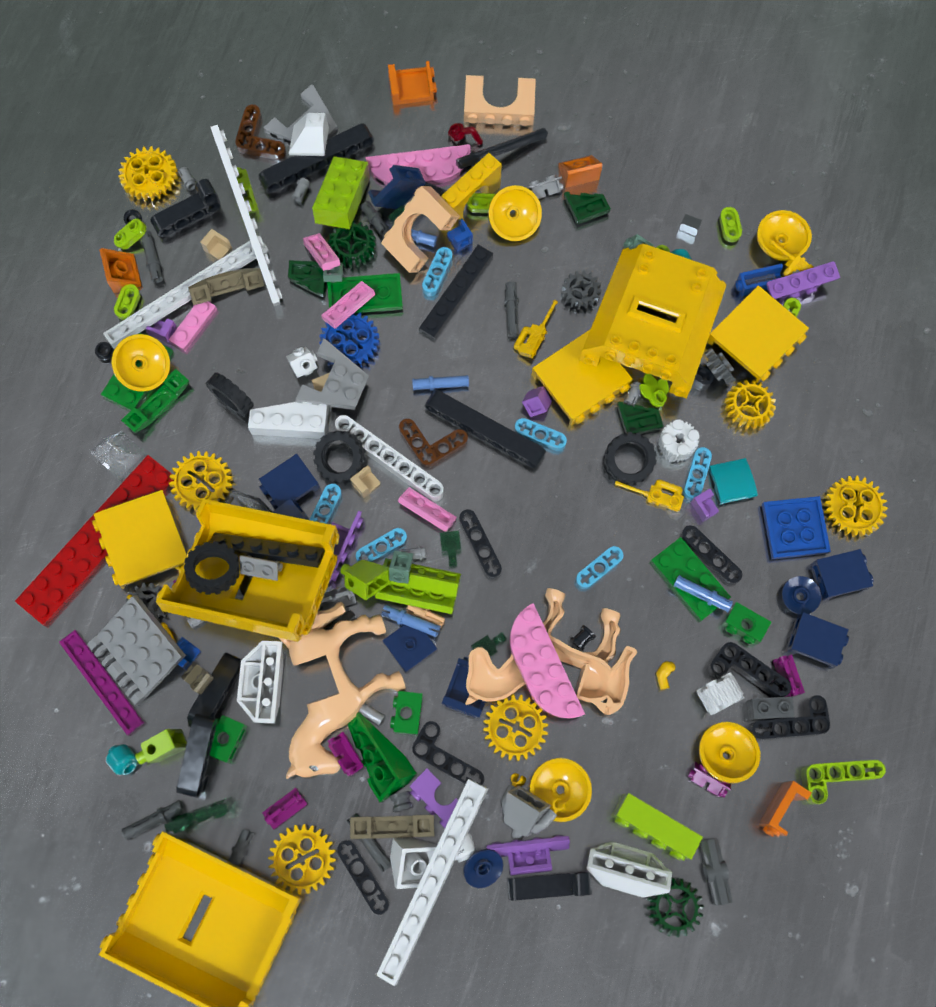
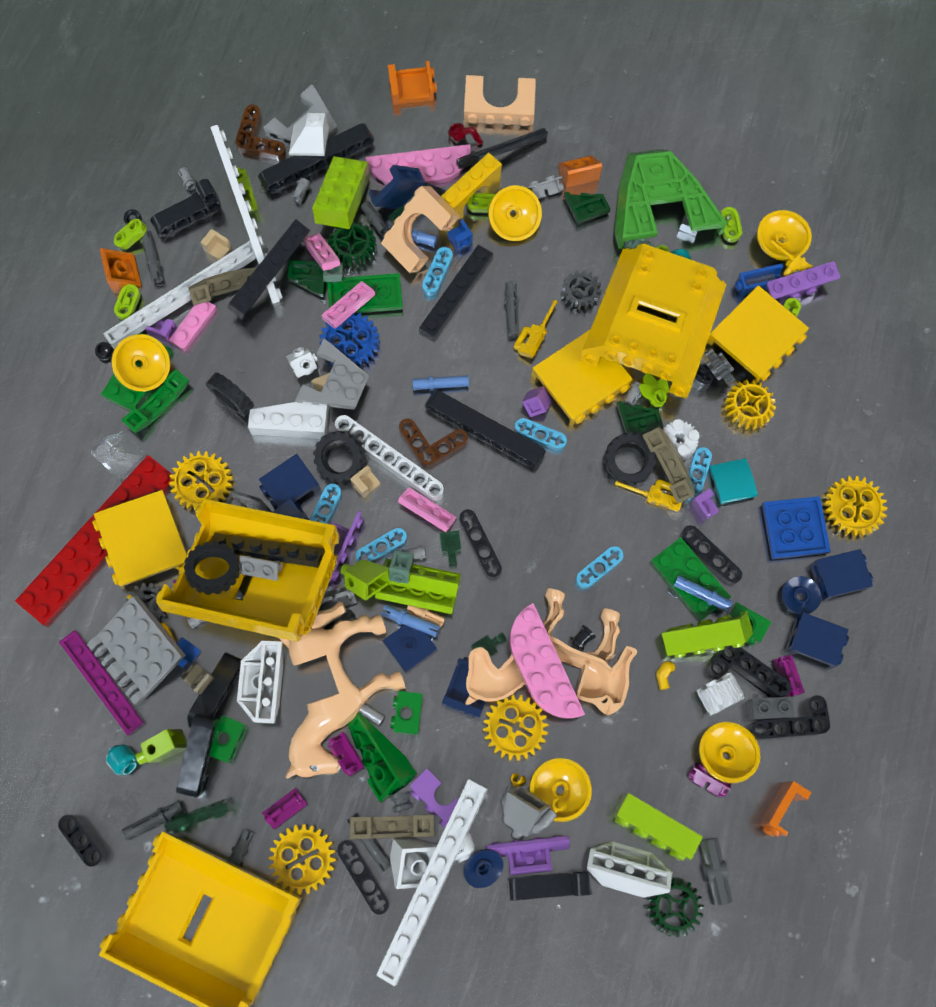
yellow gear [118,146,178,202] -> none
black beam [412,721,484,785] -> none
lime beam [801,760,886,804] -> none
none -> black beam [58,814,108,867]
none -> black arch [227,219,311,319]
none -> bright green piece [615,149,727,249]
none -> dark tan slope [642,427,695,503]
none -> lime wedge [662,611,753,658]

